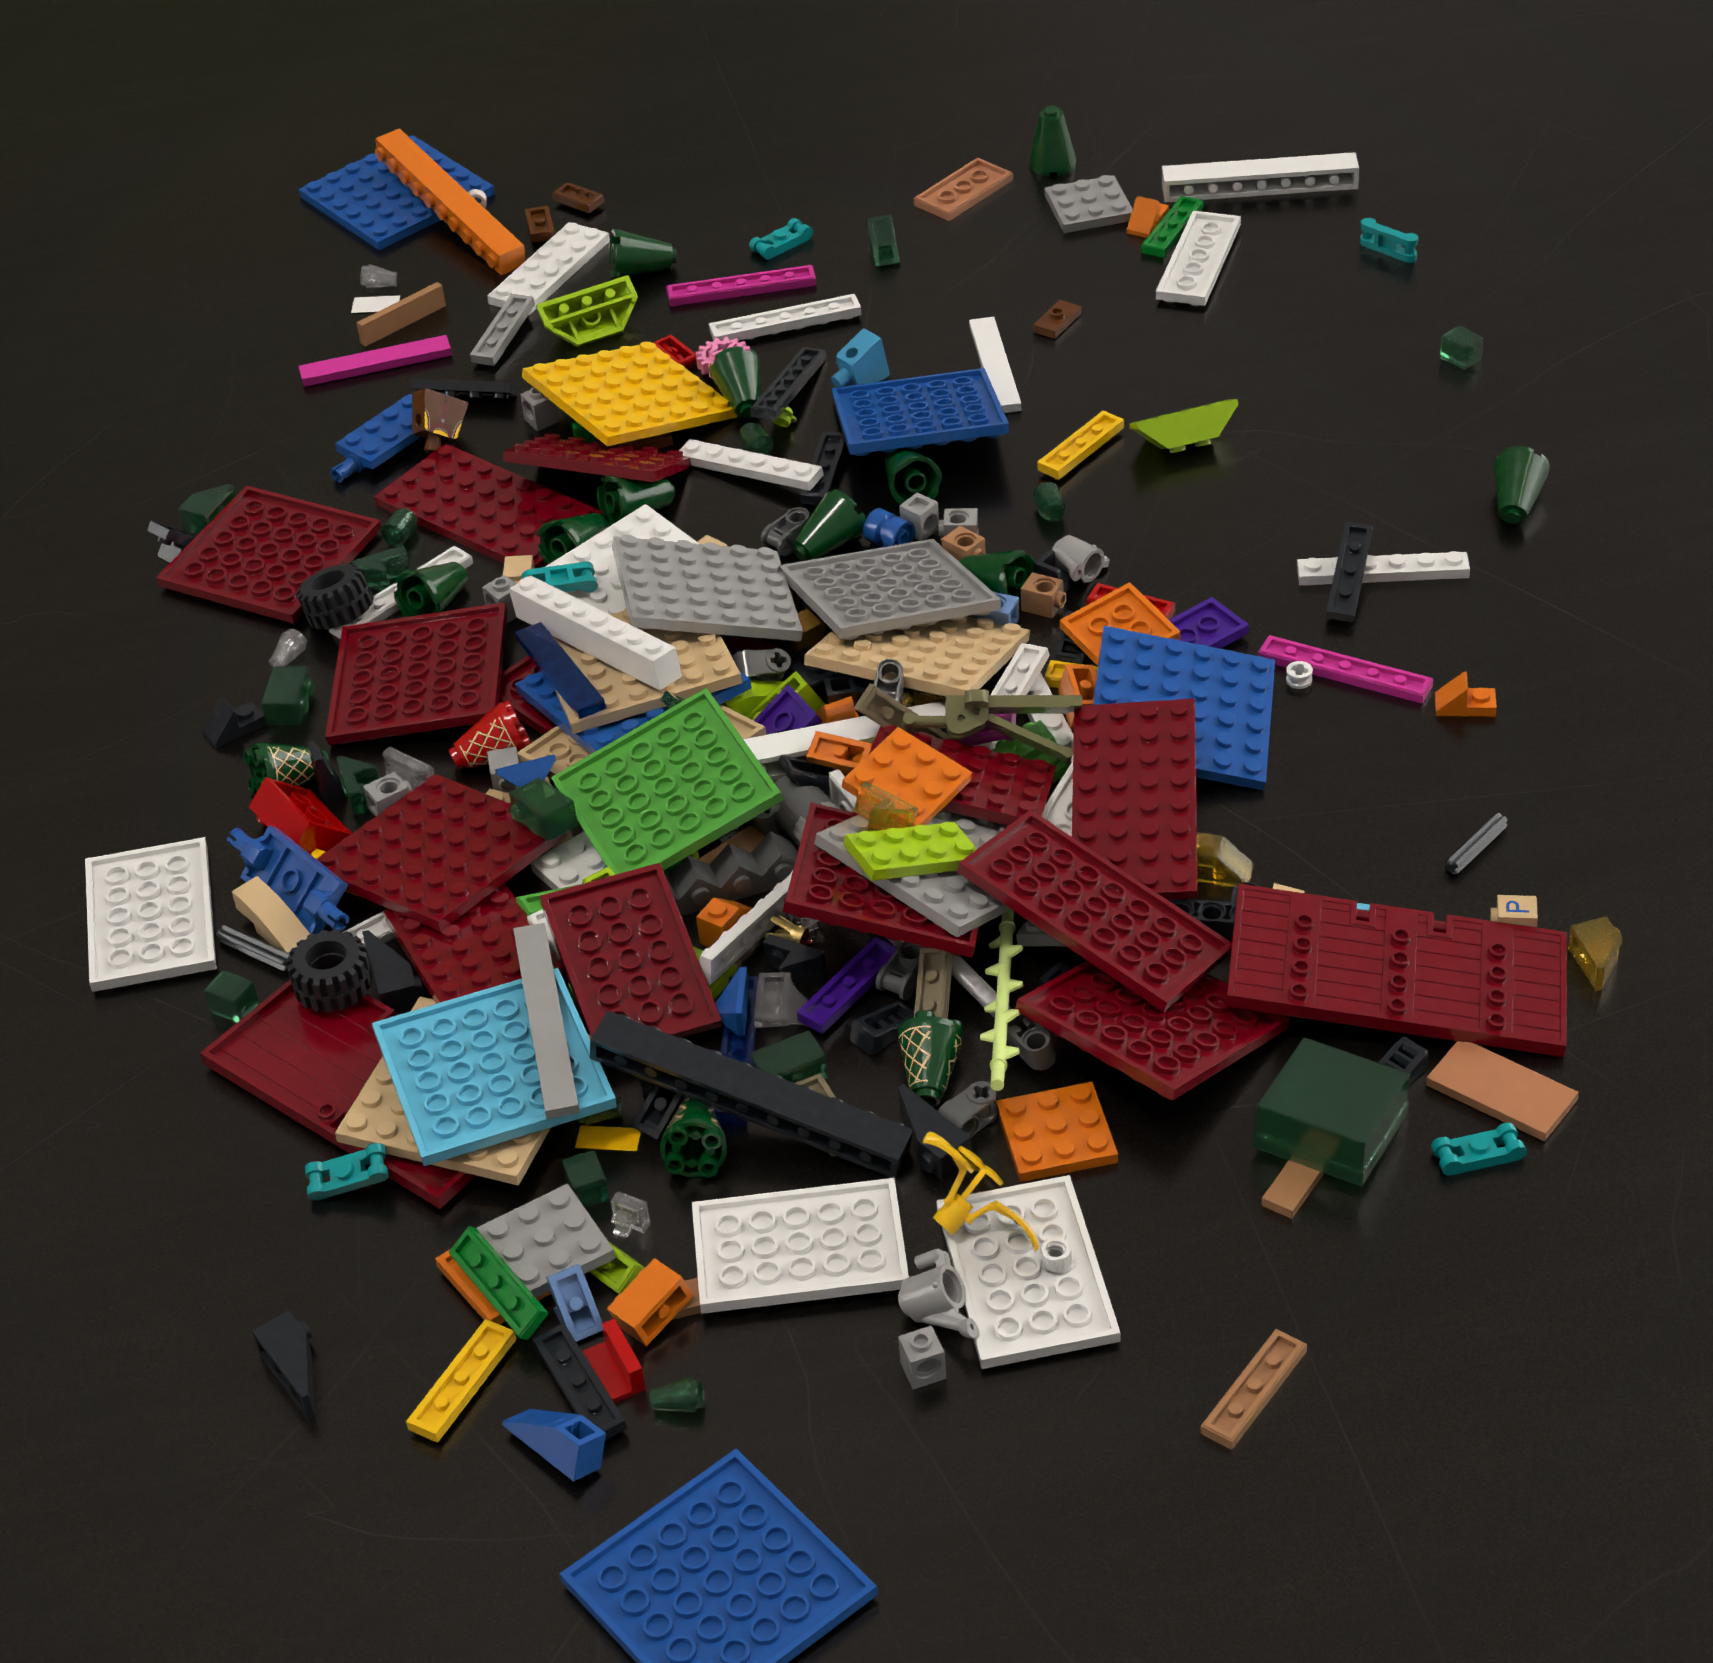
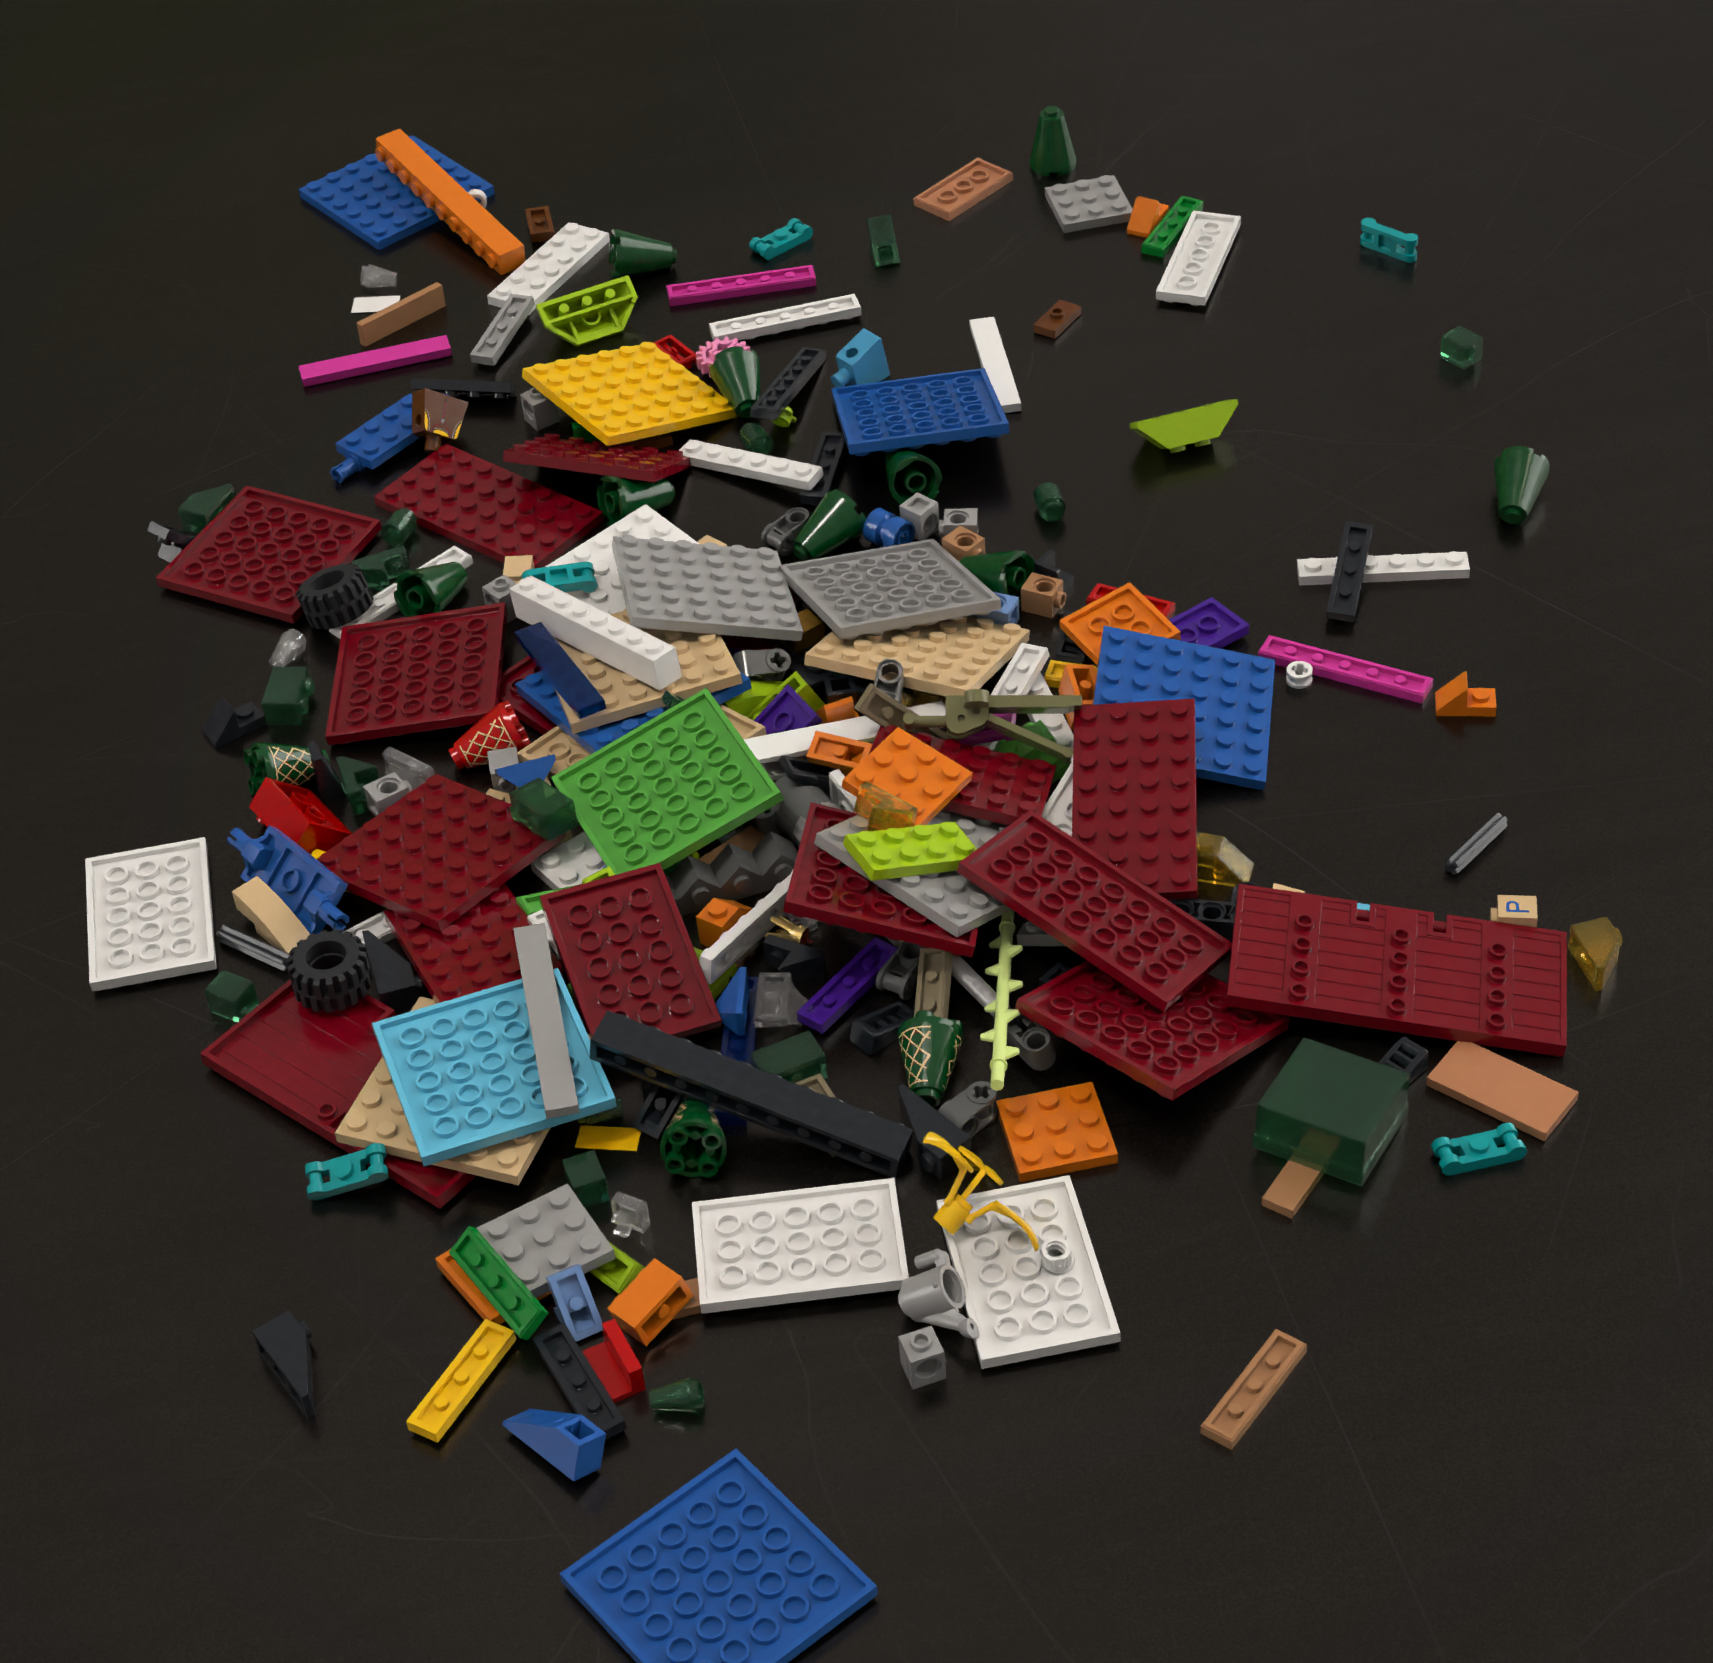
dark green cone [537,513,609,565] -> none
reddish brown plate [552,182,604,213] -> none
yellow plate [1037,411,1124,480] -> none
light grey piece [1052,535,1110,583] -> none
white brick [1162,152,1359,202] -> none

